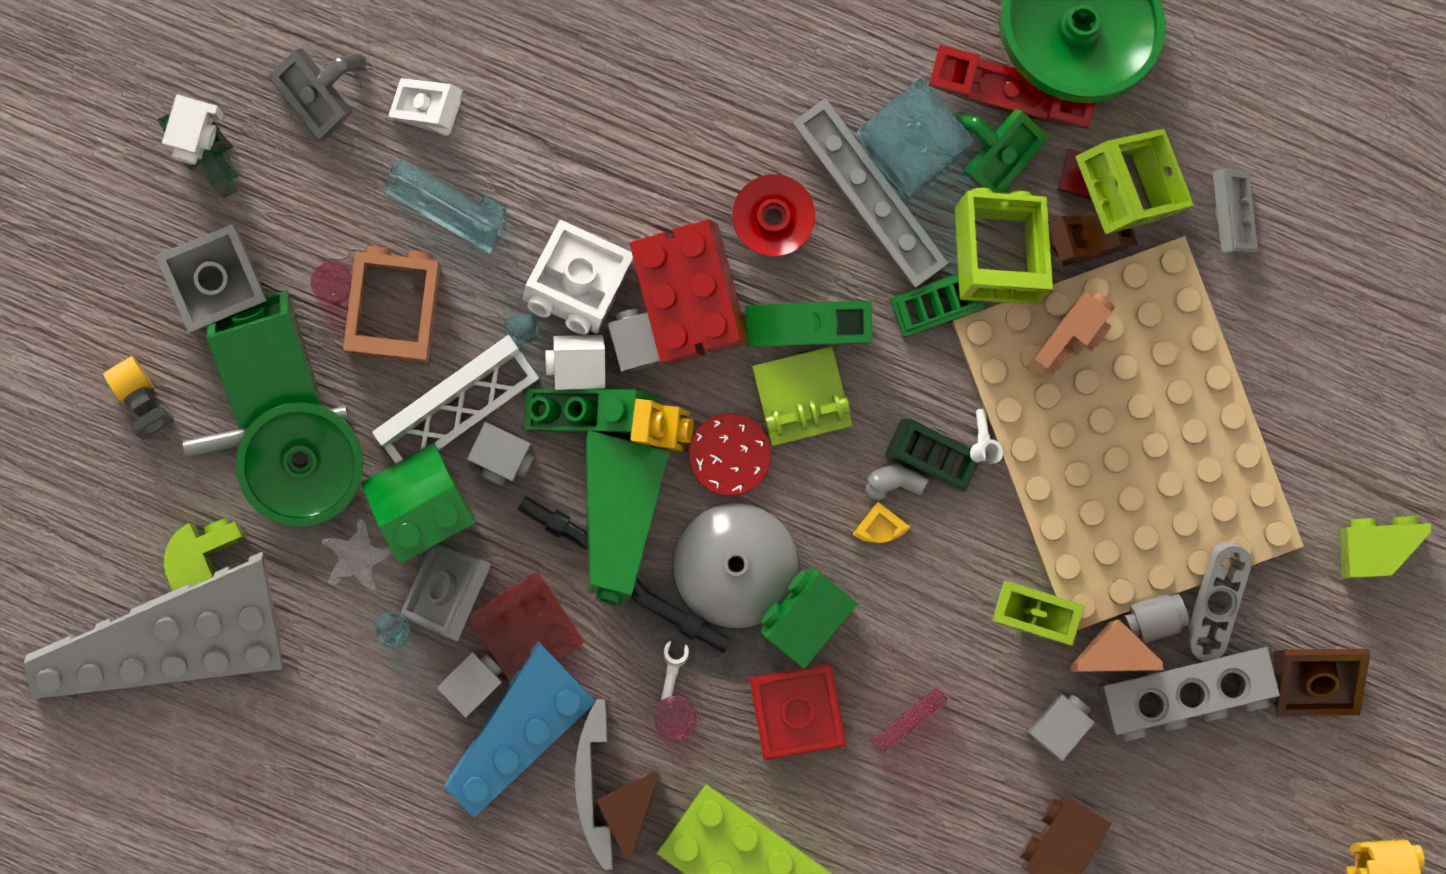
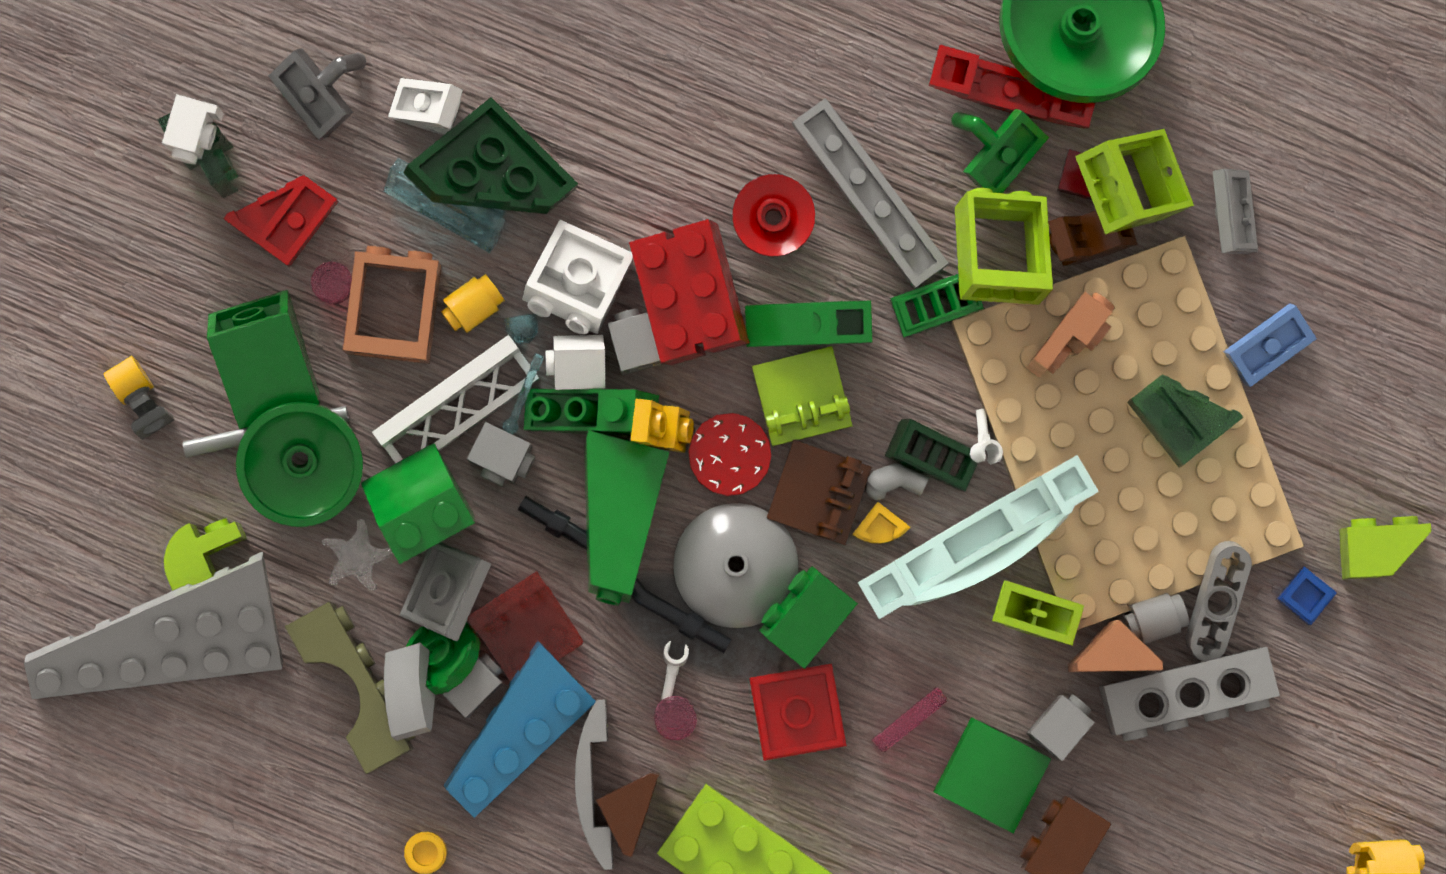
light grey slope [155,224,266,333] -> none
clear light blue hinge [375,612,410,647] -> none
clear light blue brick [856,77,975,201] -> none
reddish brown slope [1274,649,1370,716] -> none
none -> red wing [223,175,339,267]
none -> olive arch [285,602,416,774]
none -> light grey slope [384,643,435,741]
none -> dark green plate [403,97,578,214]
none -> yellow tile [404,831,447,874]
none -> green tile [406,622,480,695]
none -> yellow brick [440,274,505,333]
none -> clear light blue hinge [502,353,544,434]
none -> reddish brown hinge [767,439,872,545]
none -> light aqua piece [858,455,1099,619]
none -> green slope [933,717,1051,834]
none -> clear green wing [1127,374,1243,468]
none -> medium blue plate [1223,303,1317,387]
none -> blue tile [1276,566,1337,625]

